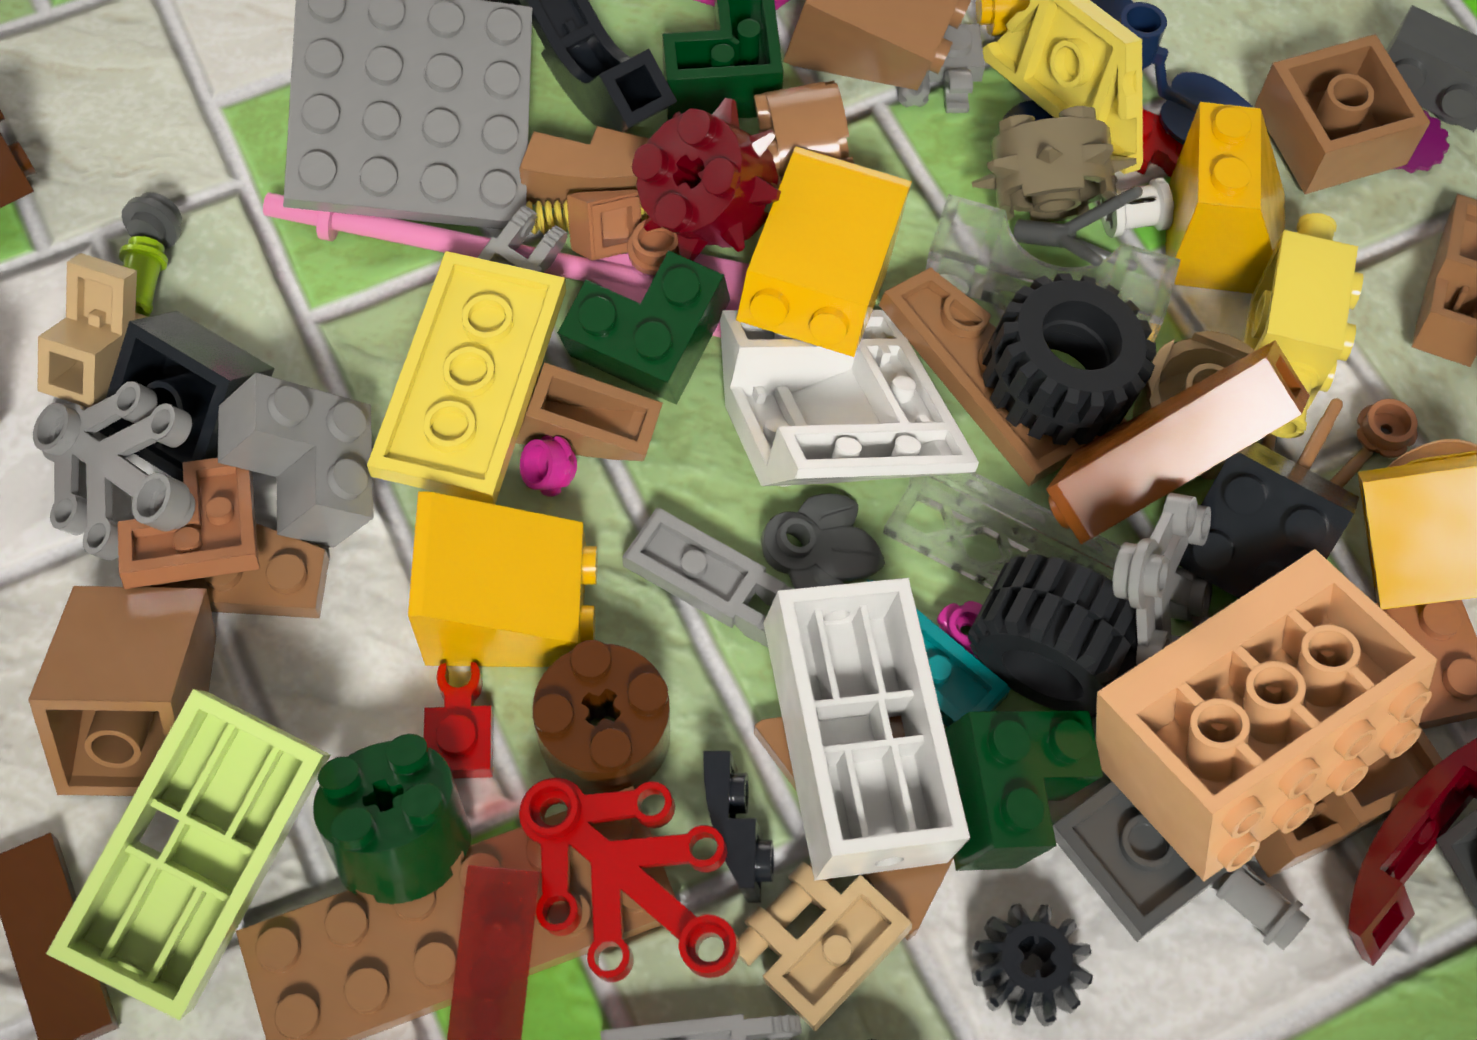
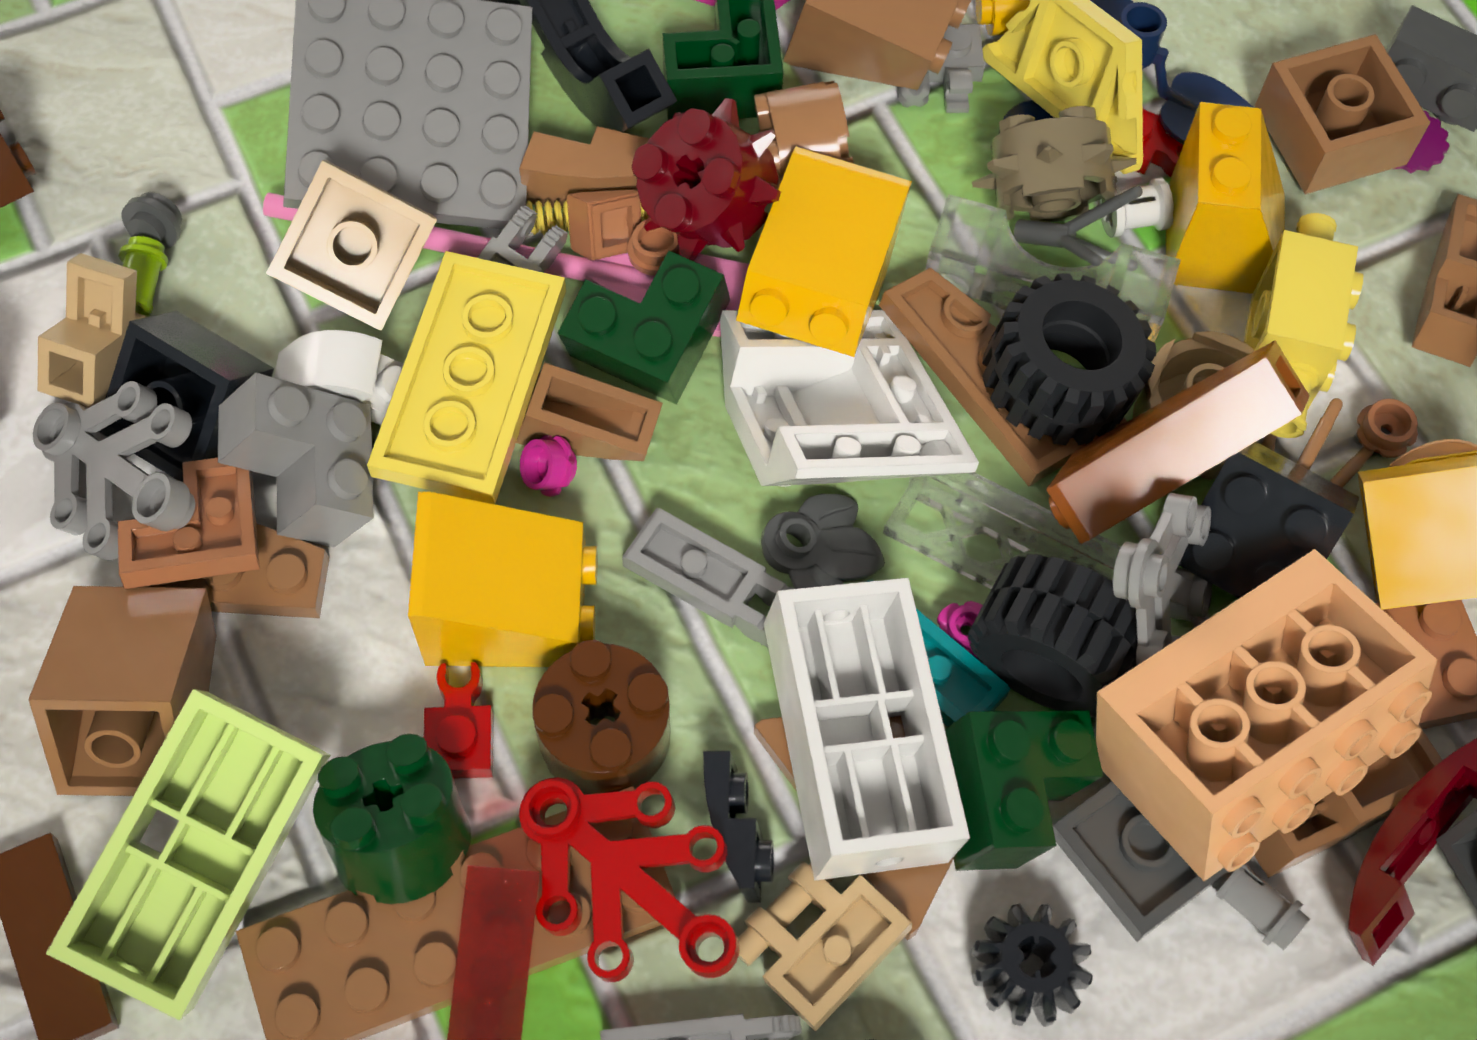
none -> tan brick [266,160,437,331]
none -> white brick [274,330,404,425]

